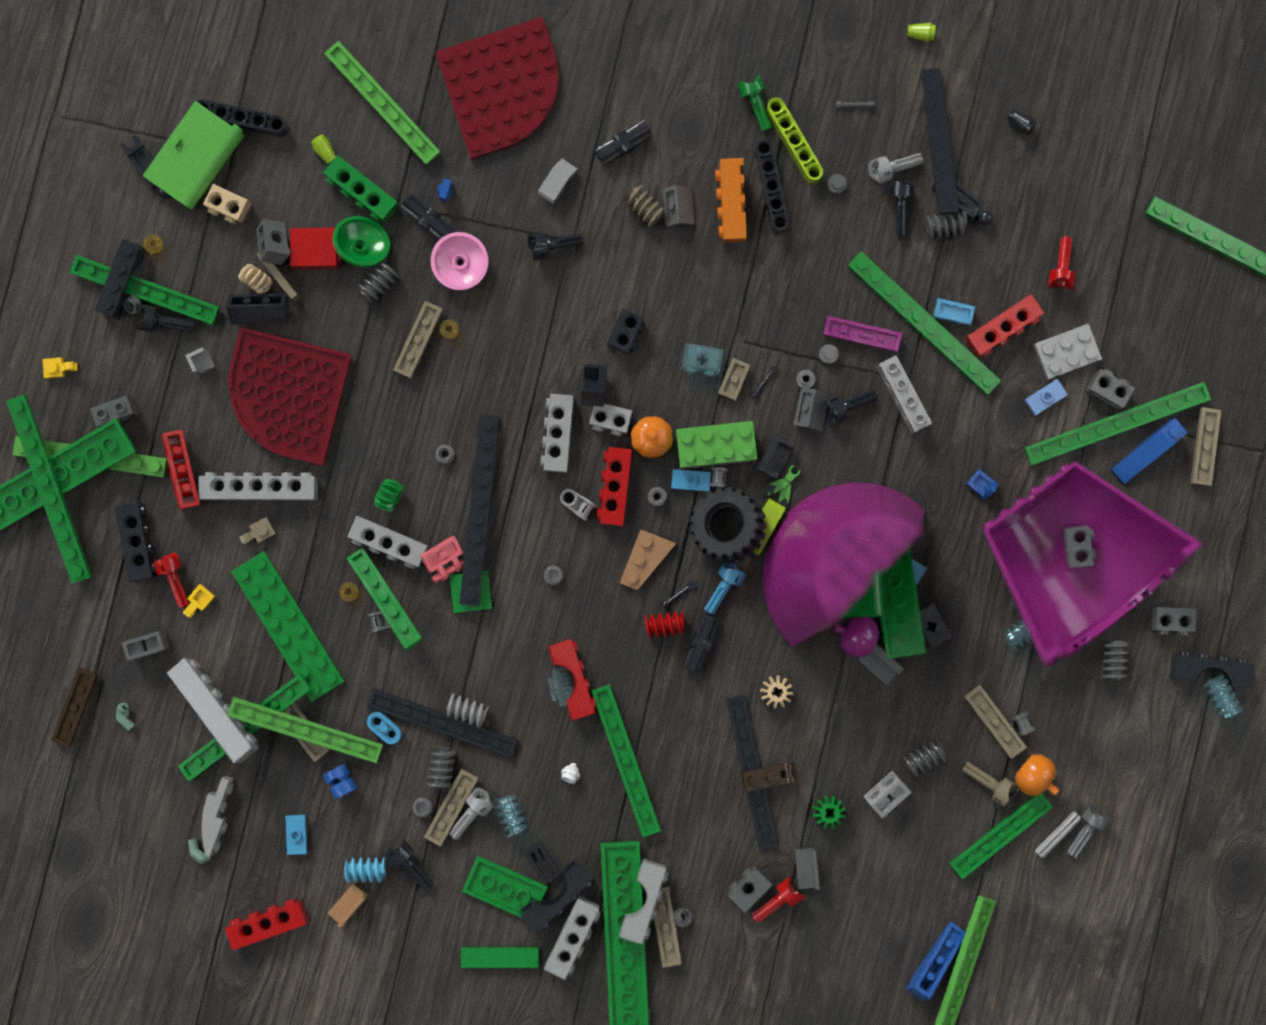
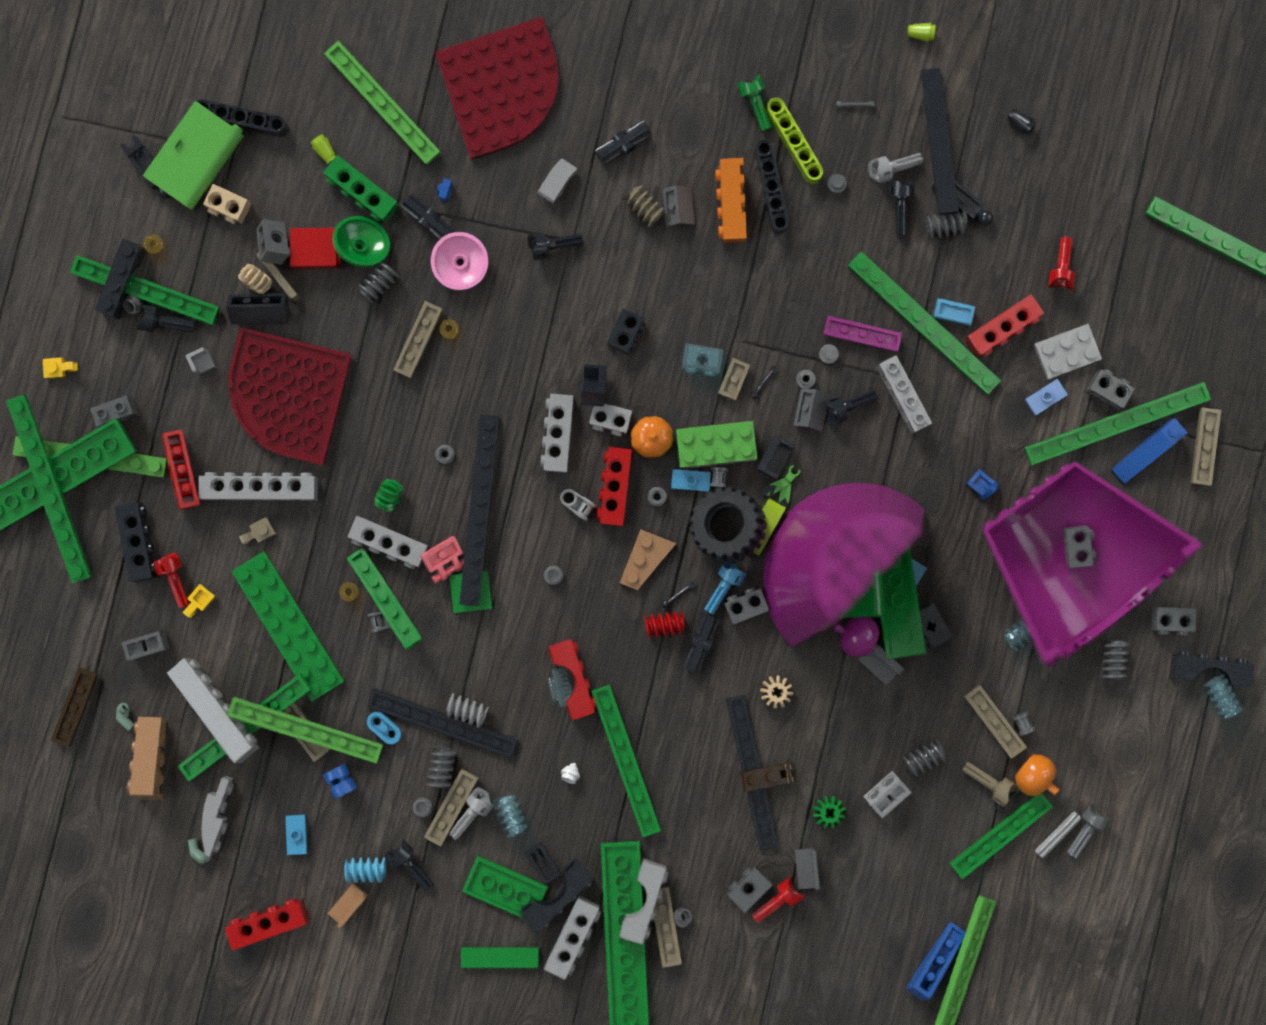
none -> medium nougat wedge [127,717,166,800]
none -> dark grey brick [724,587,769,625]

